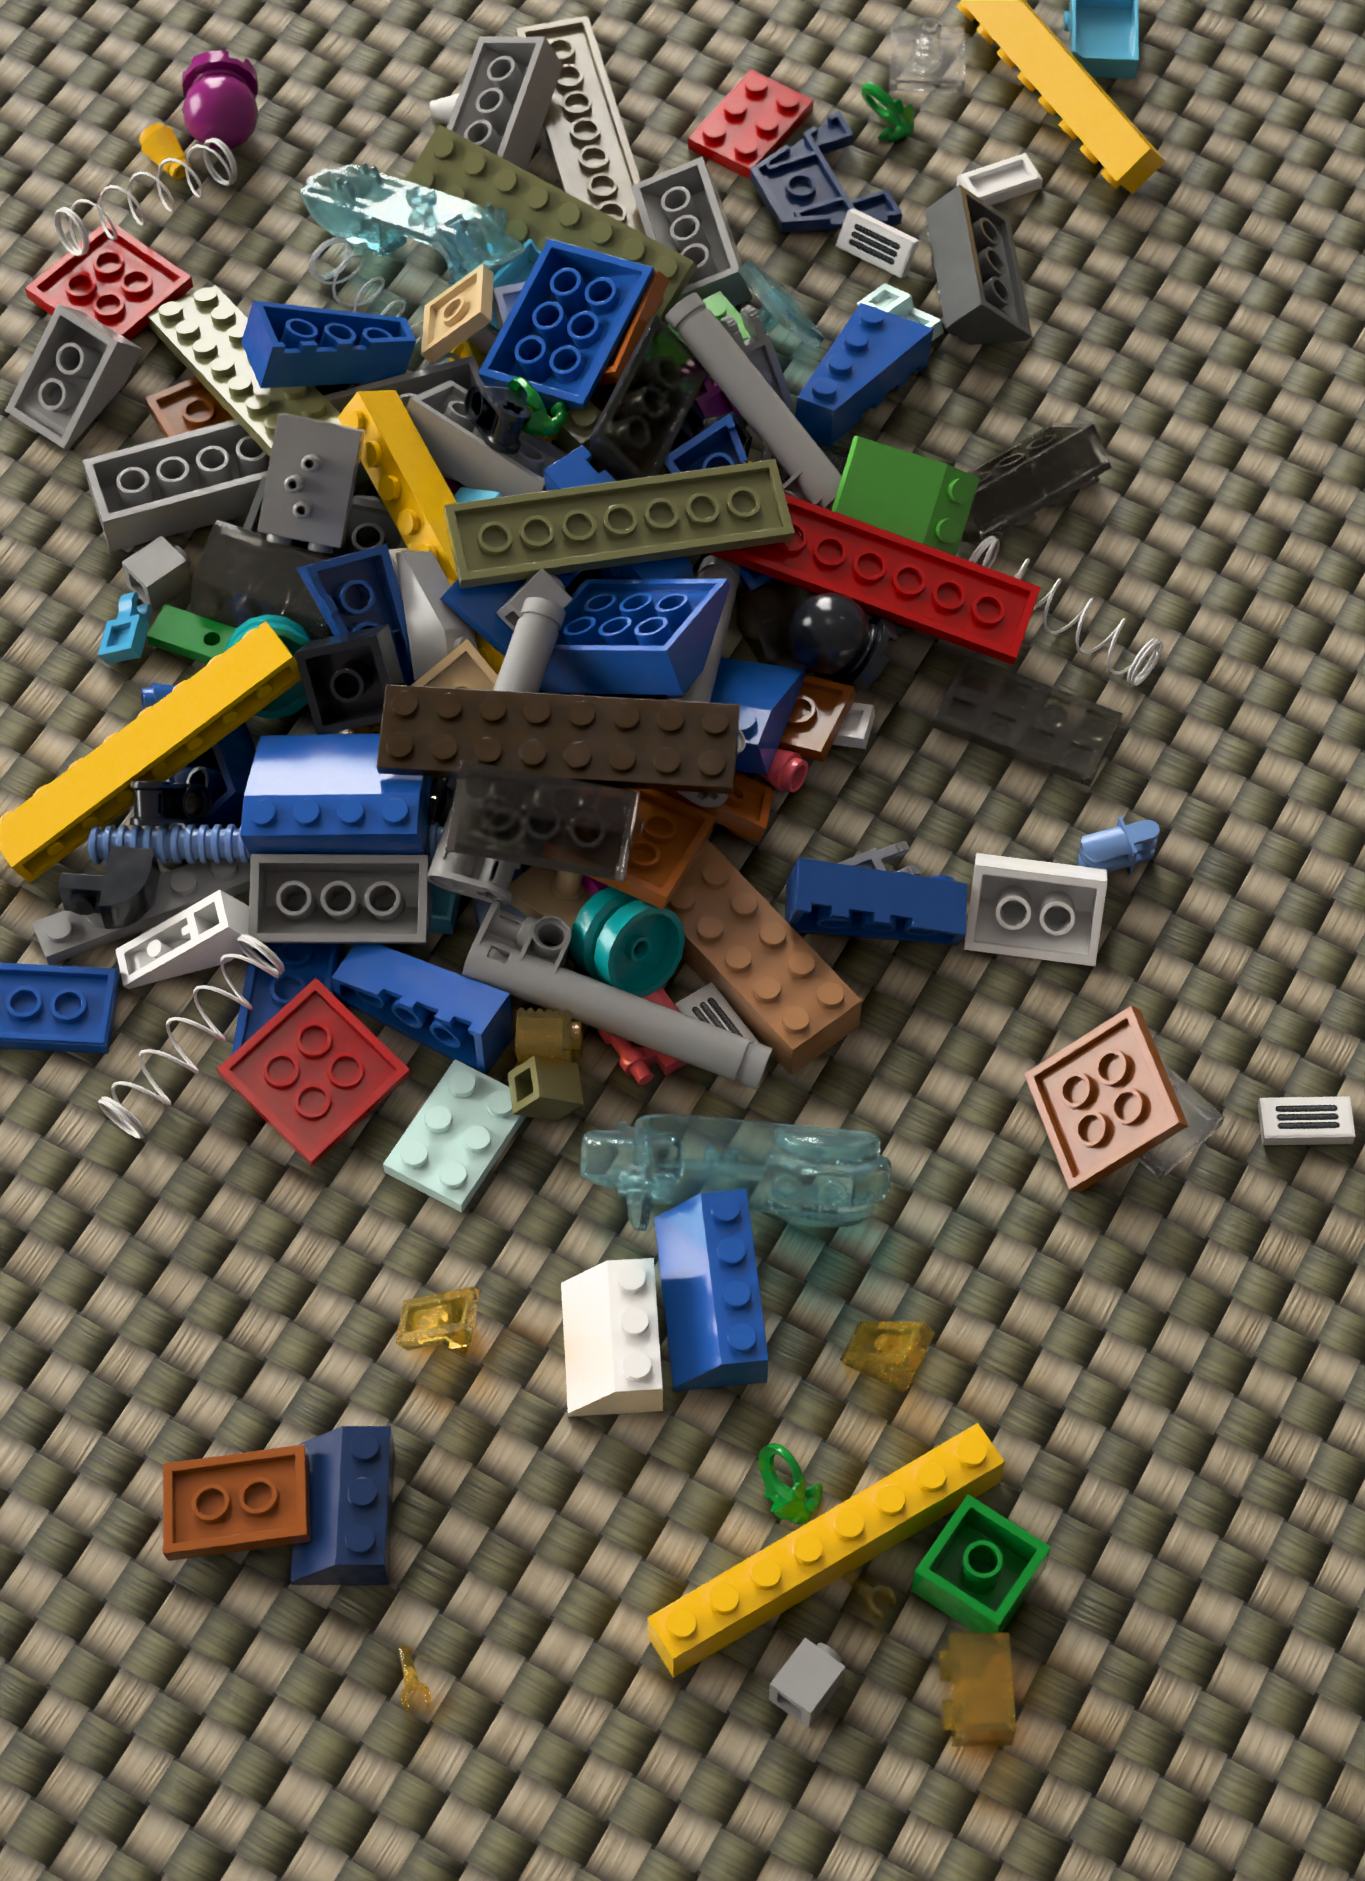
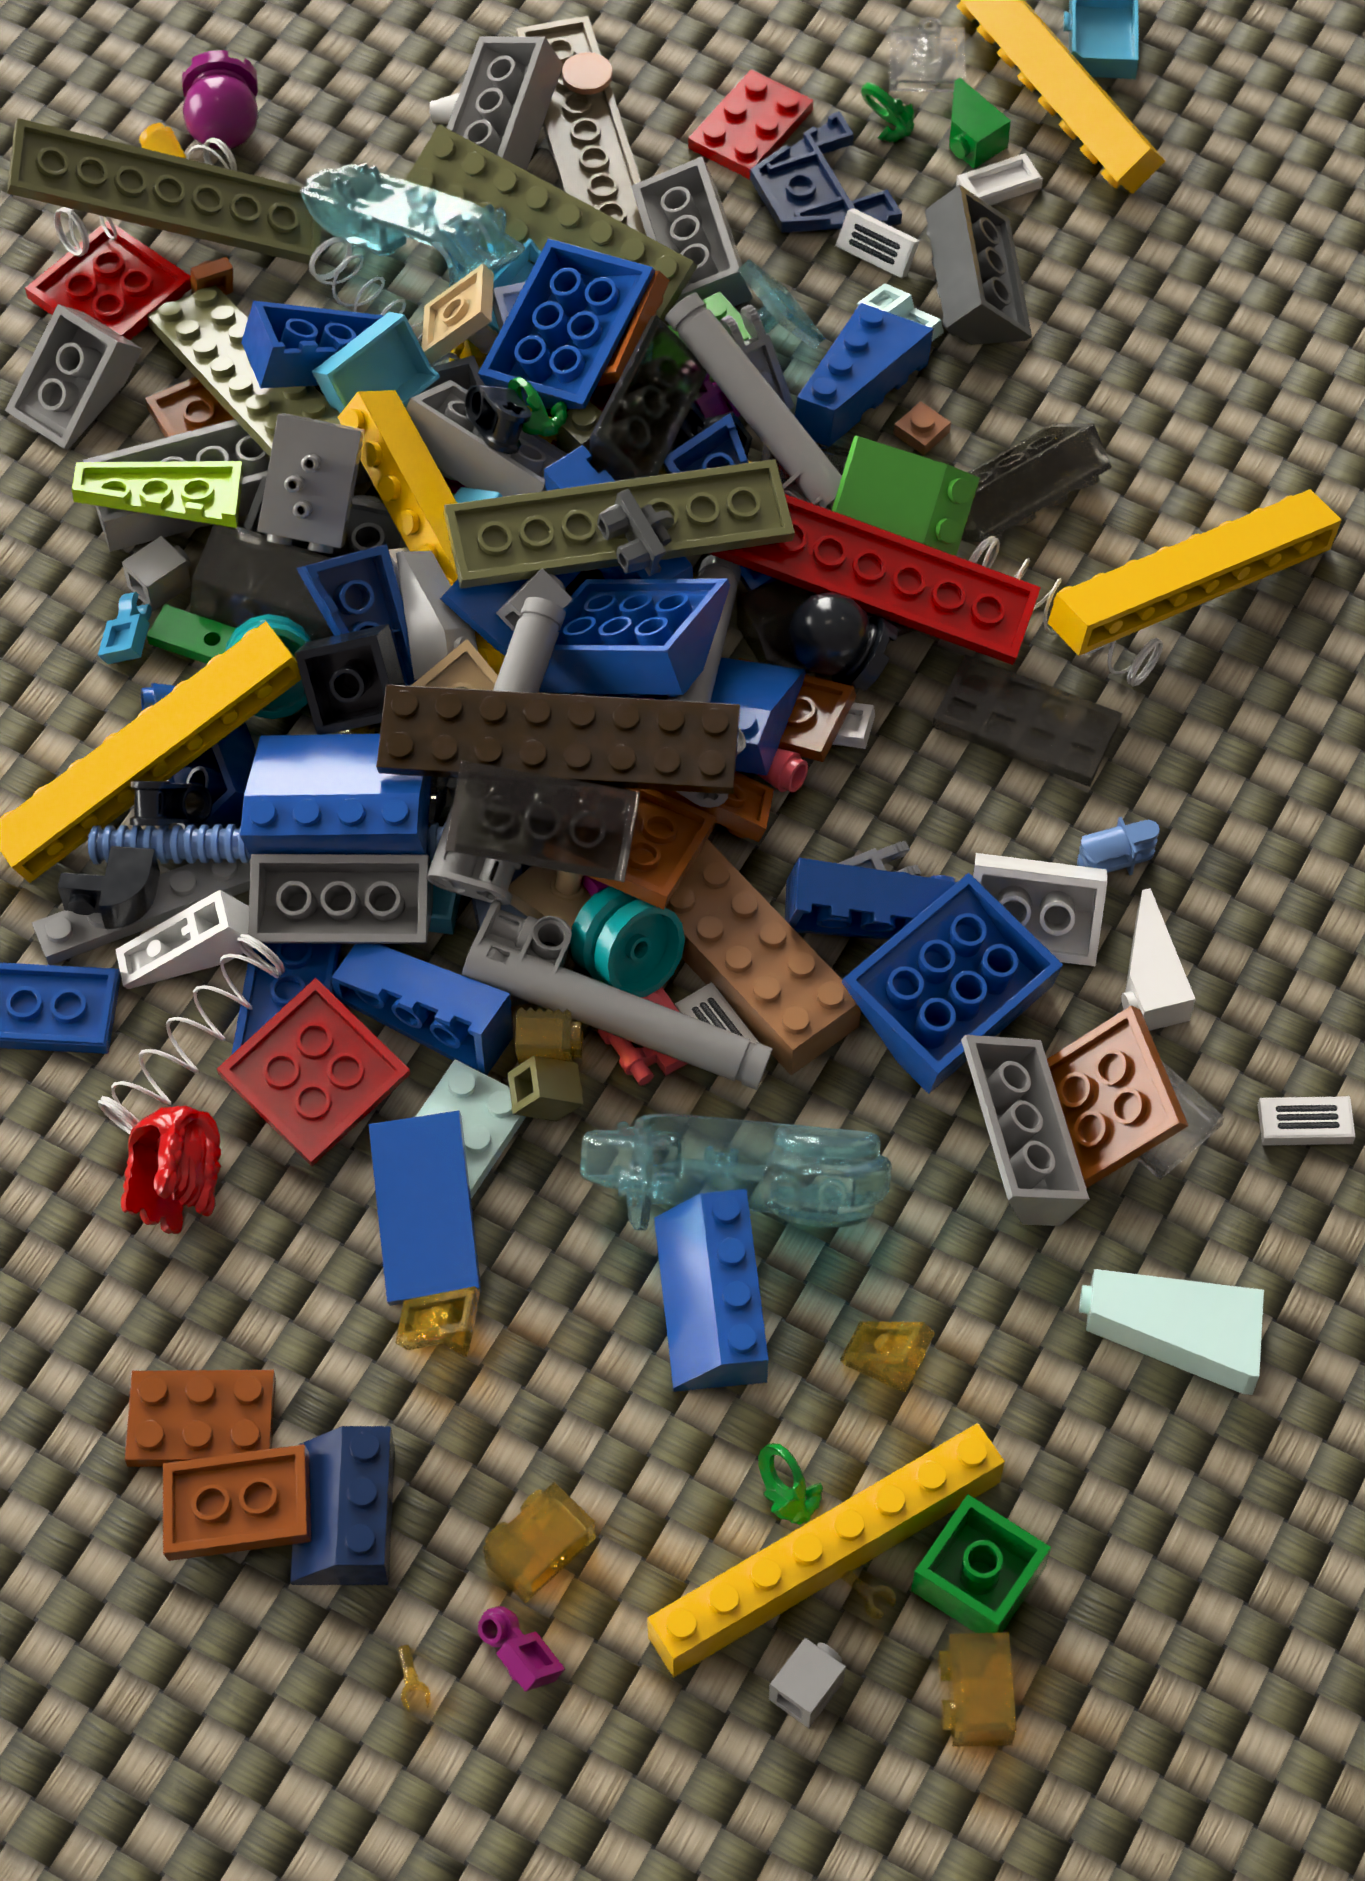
white slope [561,1258,663,1417] -> none
none -> olive plate [7,118,324,266]
none -> lime wing [72,461,243,528]
none -> red piece [121,1106,221,1234]
none -> dark orange plate [125,1370,276,1467]
none -> dark orange plate [191,256,233,295]
none -> medium azure container [312,312,440,413]
none -> blue tile [369,1110,482,1306]
none -> magenta plate [478,1606,565,1692]
none -> clear yellow brick [483,1482,596,1604]
none -> piece [562,52,612,95]
none -> dark grey hips [597,489,674,576]
none -> blue slope [842,873,1063,1094]
none -> nougat plate [894,401,951,455]
none -> green slope [949,78,1011,169]
none -> light grey slope [961,1035,1090,1226]
none -> yellow brick [1048,489,1342,656]
none -> light aqua slope [1079,1269,1264,1395]
none -> white slope [1121,888,1195,1031]

